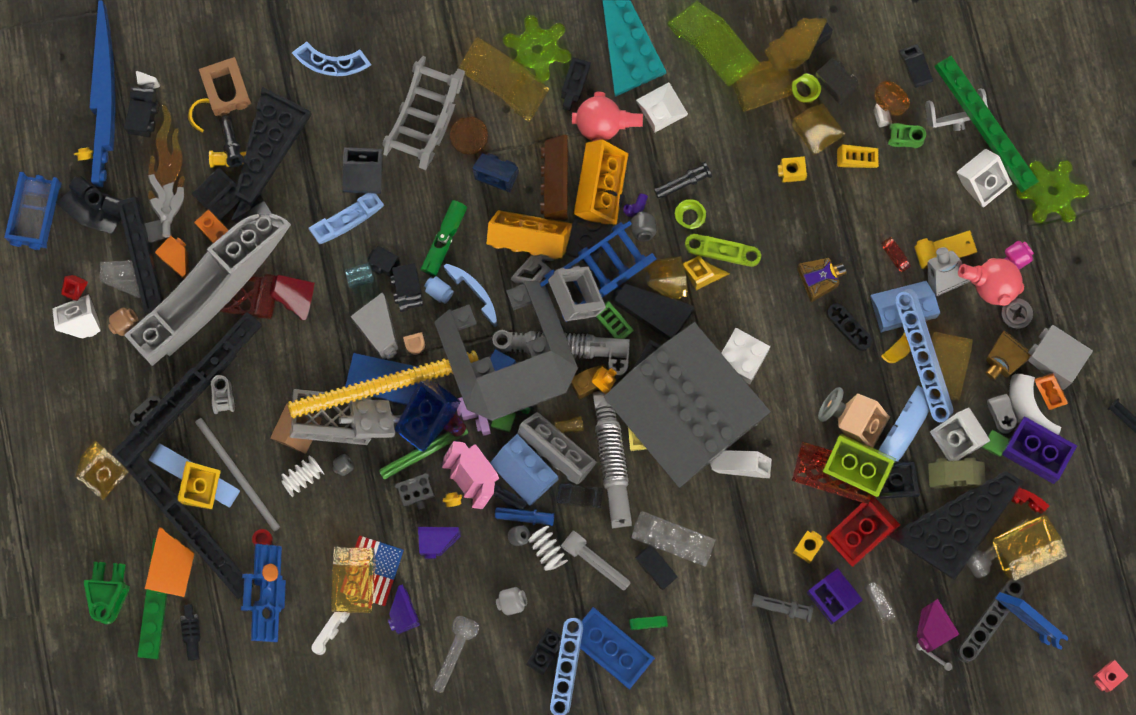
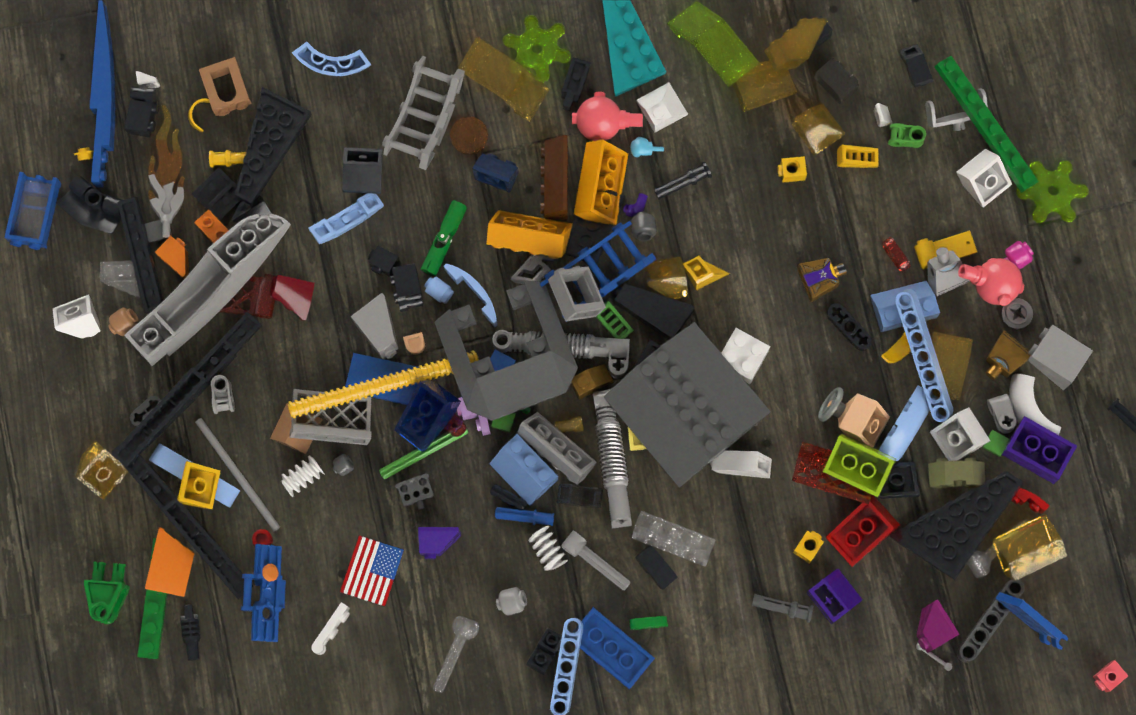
red slope [61,275,88,301] -> none
black pin [219,115,244,167] -> none
clear yellow slope [331,547,376,613] -> none
light grey plate [338,400,405,438] -> none
clear light blue piece [345,263,374,289] -> none
dark purple slope [388,584,420,634] -> none
bright pink slope [442,441,499,509] -> none
yellow plate [443,492,462,507] -> none
dark grey piece [508,526,530,546] -> none
light orange tile [591,366,617,394] -> none
lime piece [675,199,706,229] -> none
lime plate [685,234,761,267] -> none
lime piece [792,73,821,102] -> none
clear wing [866,582,895,623] -> none
clear orange tile [874,81,910,115] -> none
orange slope [1035,373,1068,410] -> none
none -> medium azure piece [630,137,664,157]

